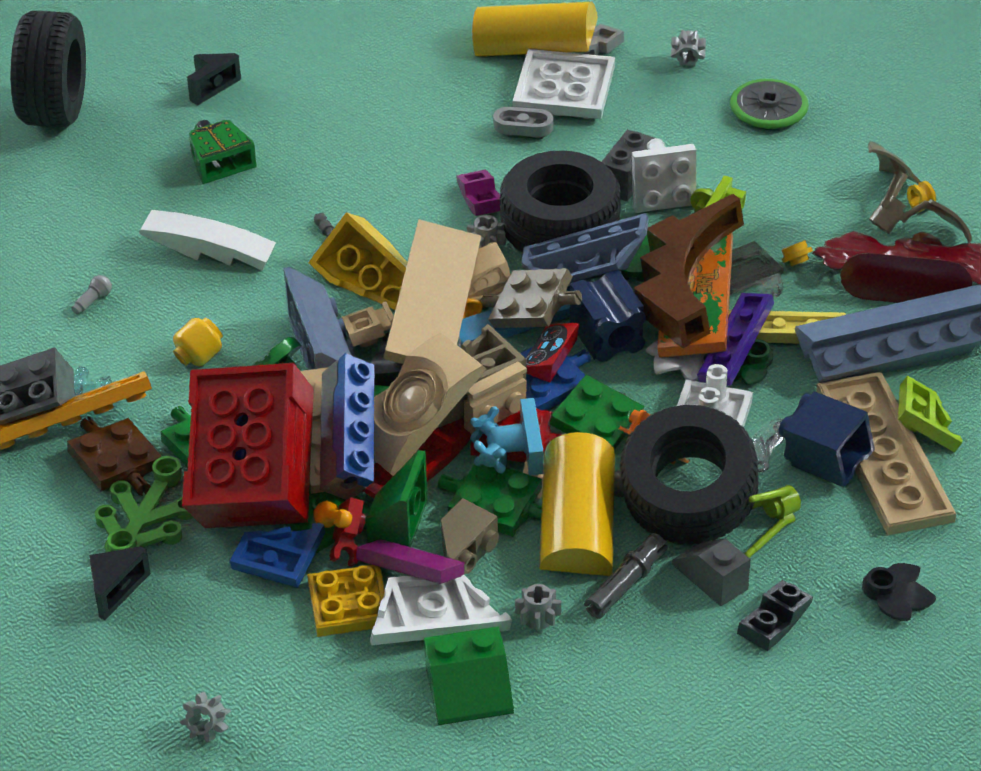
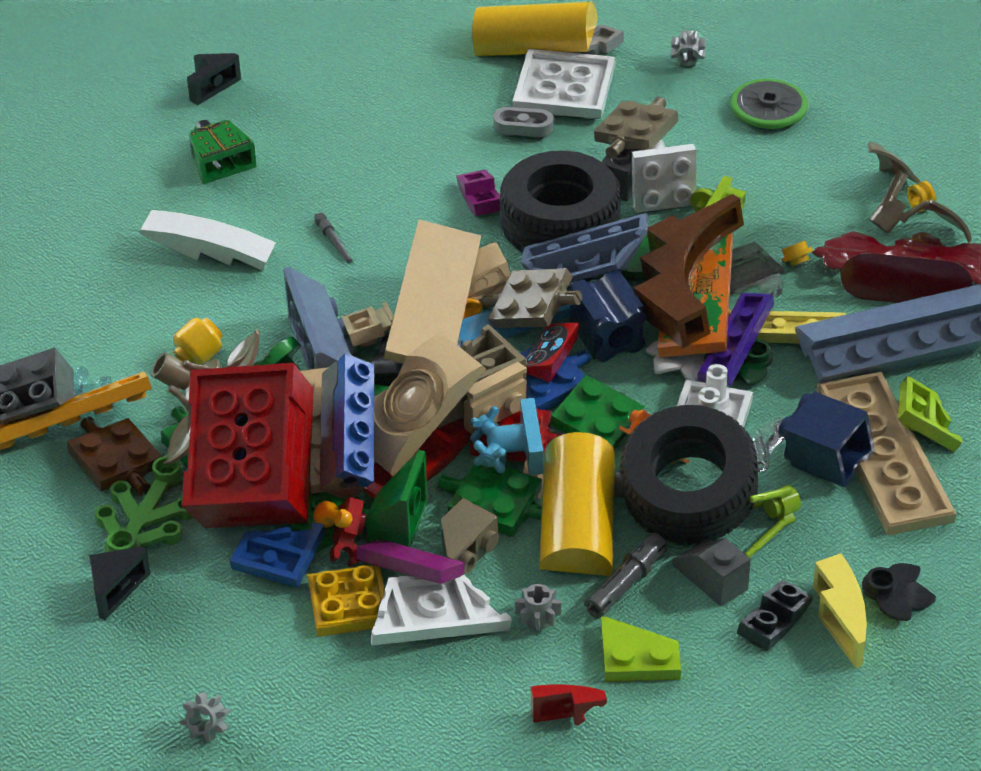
black tyre [10,10,86,127] -> none
light grey piece [72,275,112,314] -> none
yellow wedge [308,212,407,310] -> none
green slope [424,626,514,725] -> none
light grey gear [467,215,506,248] -> none
none -> dark tan plant [151,329,260,465]
none -> red slope [530,684,607,726]
none -> dark tan plate [594,96,678,159]
none -> lime wing [601,617,681,682]
none -> light yellow slope [813,553,867,668]

